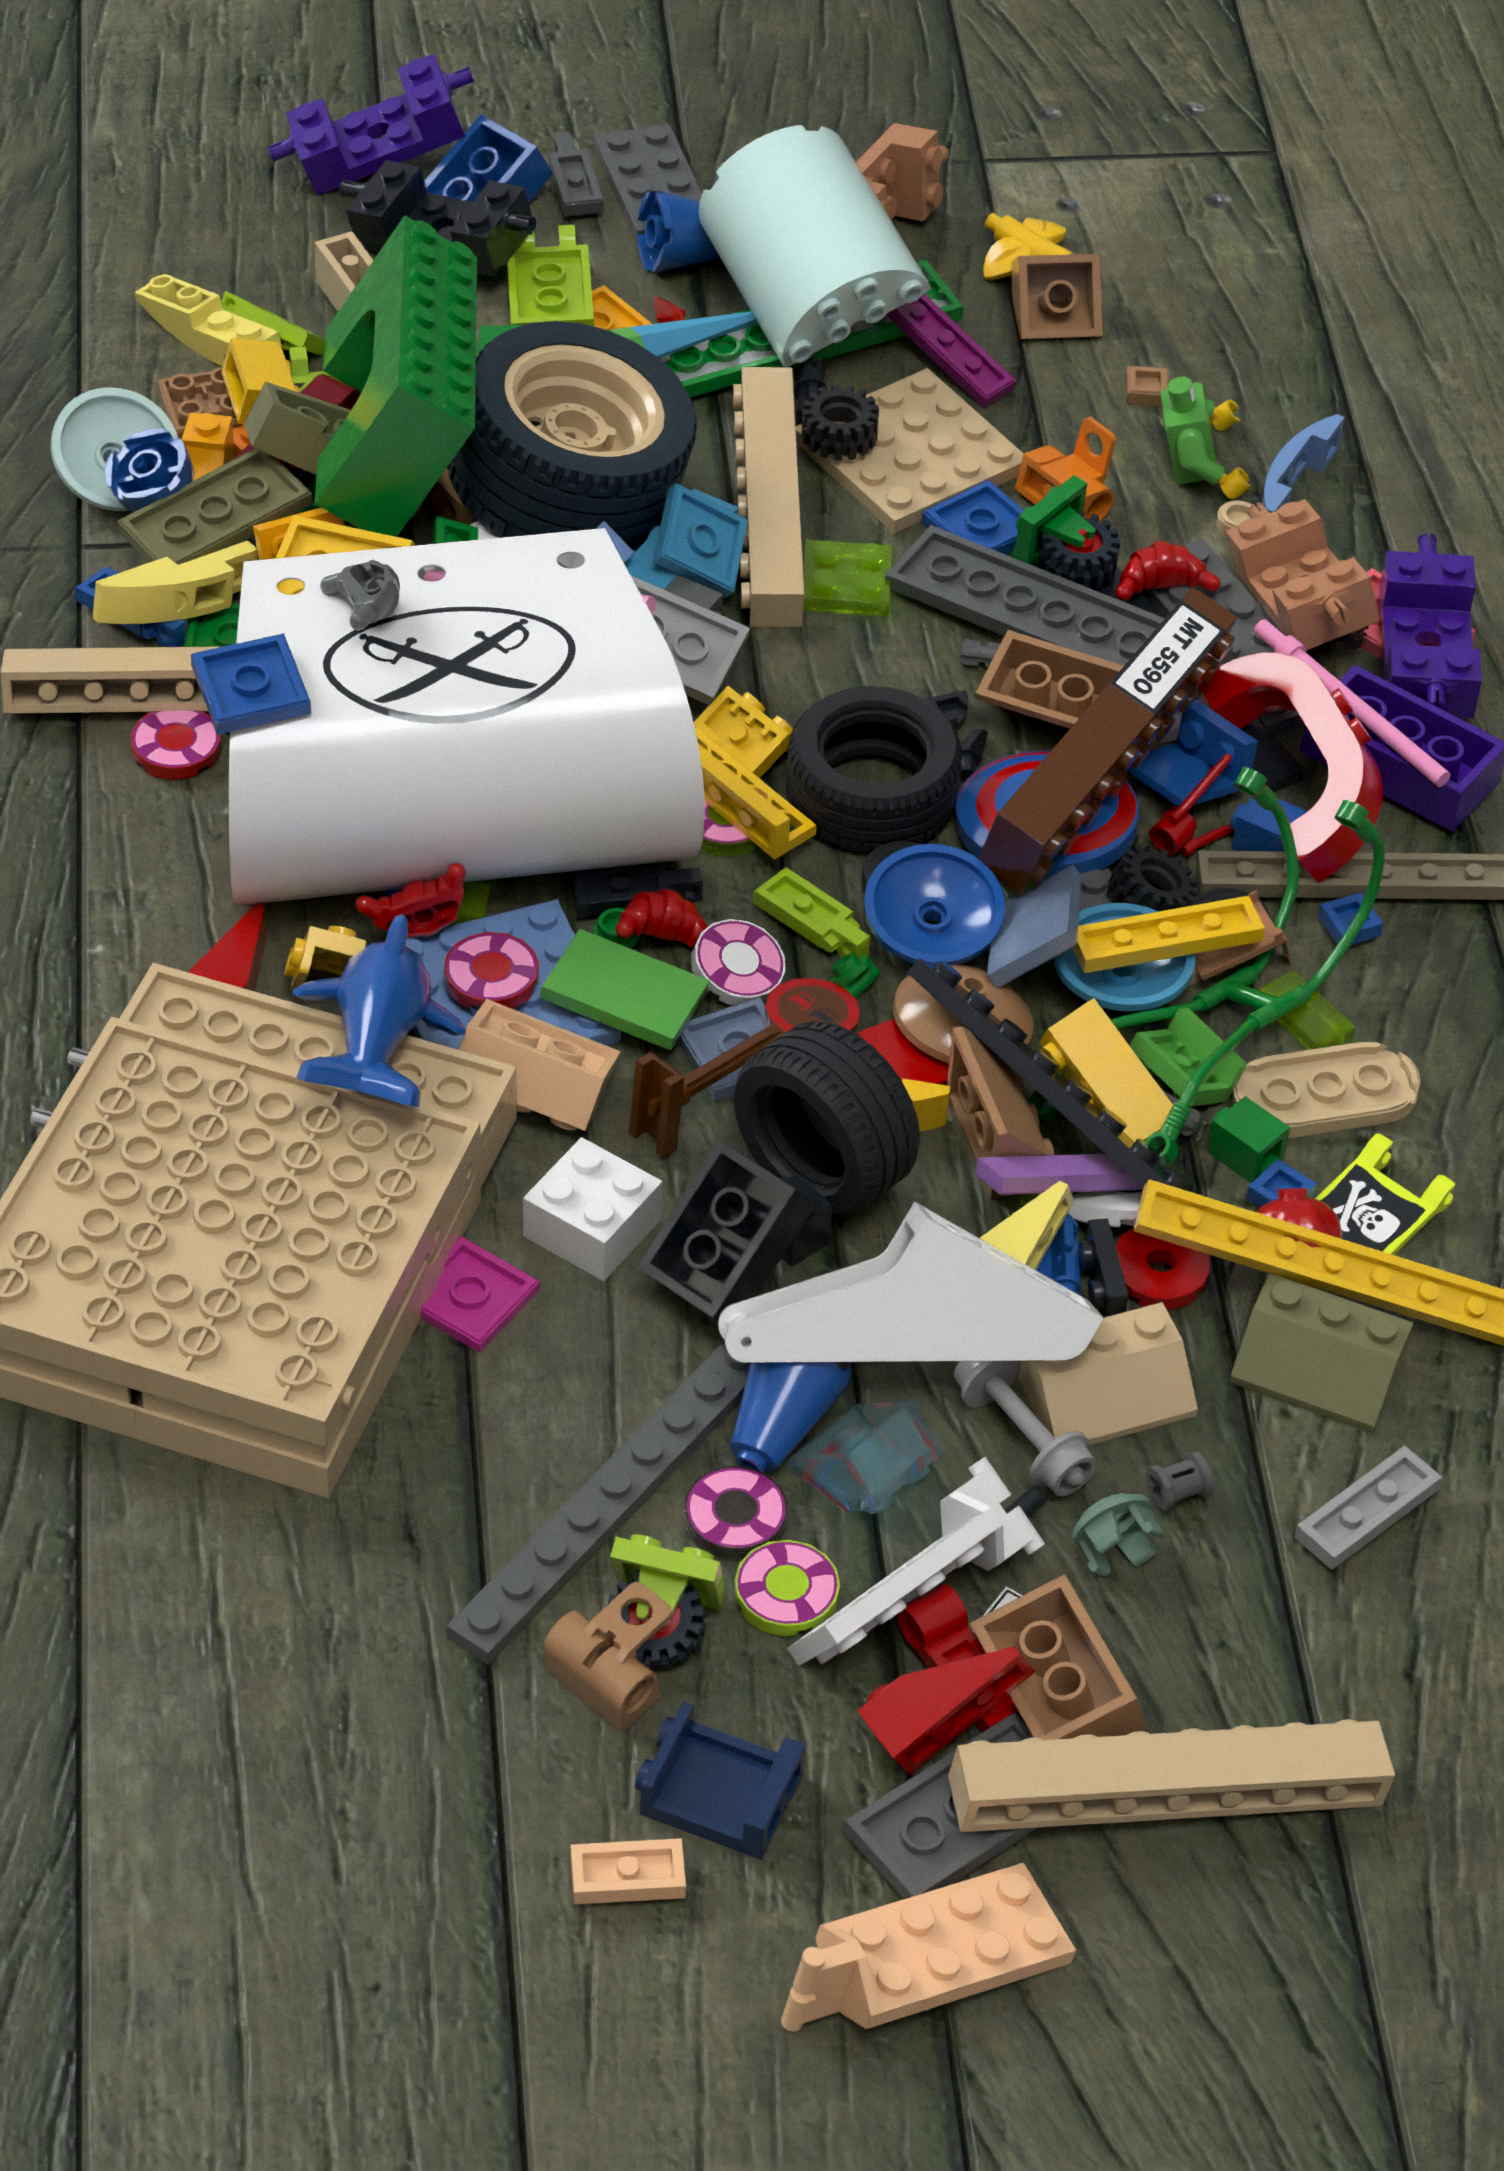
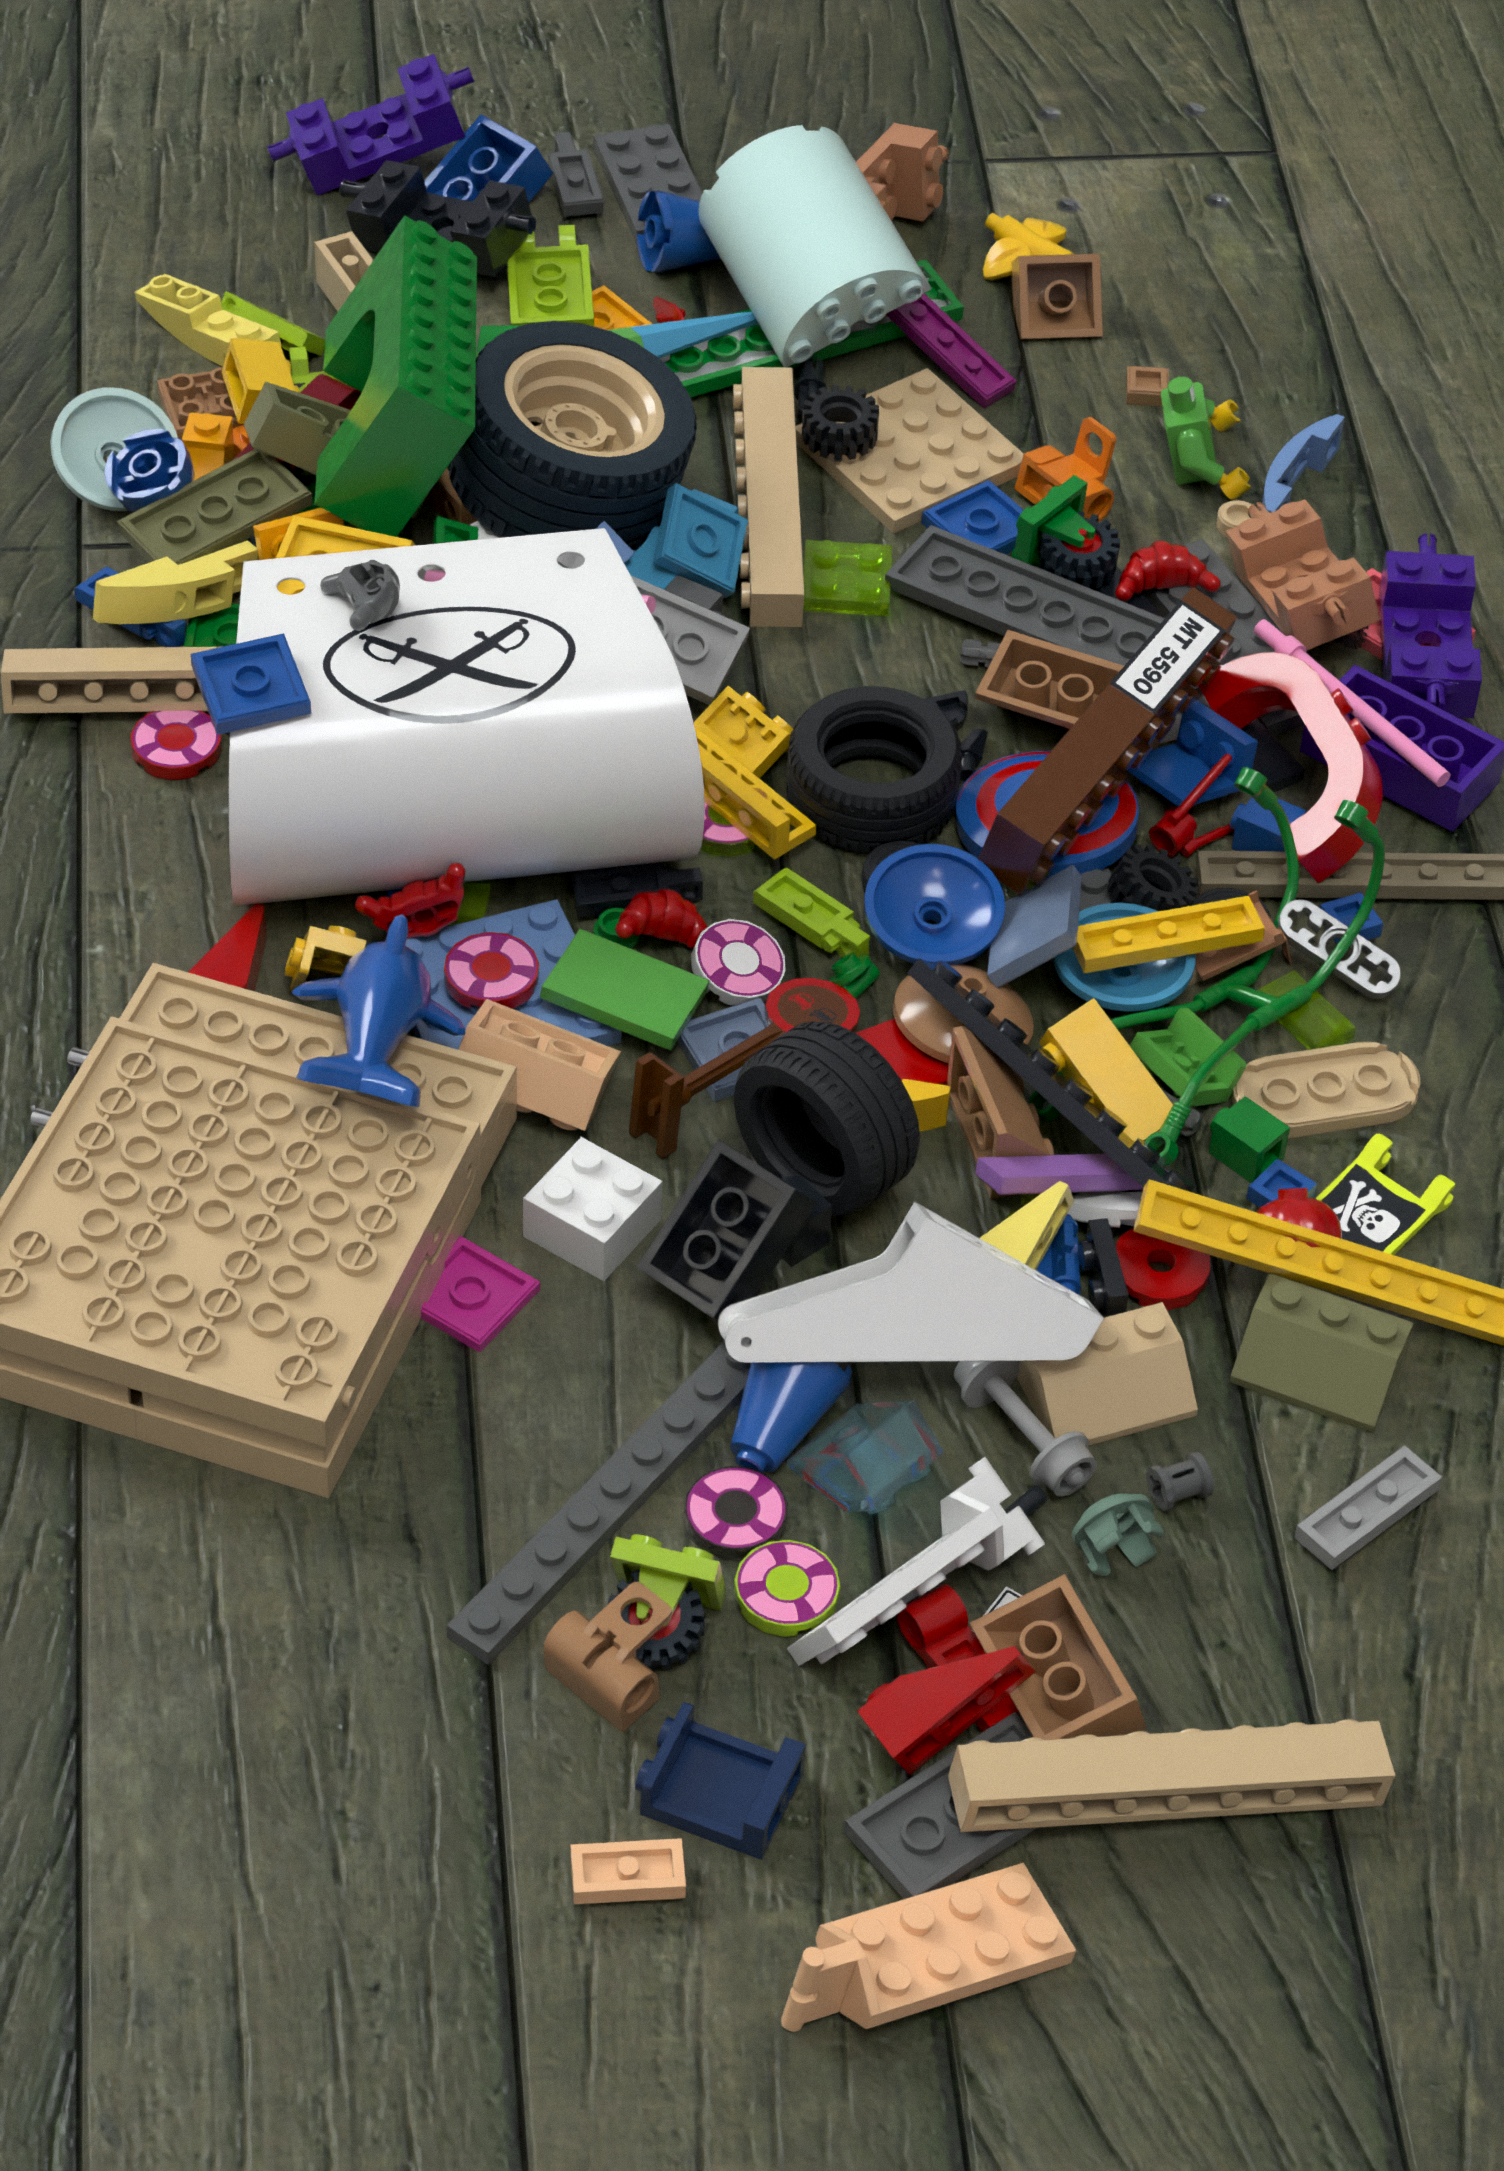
none -> beam [1277,900,1400,999]

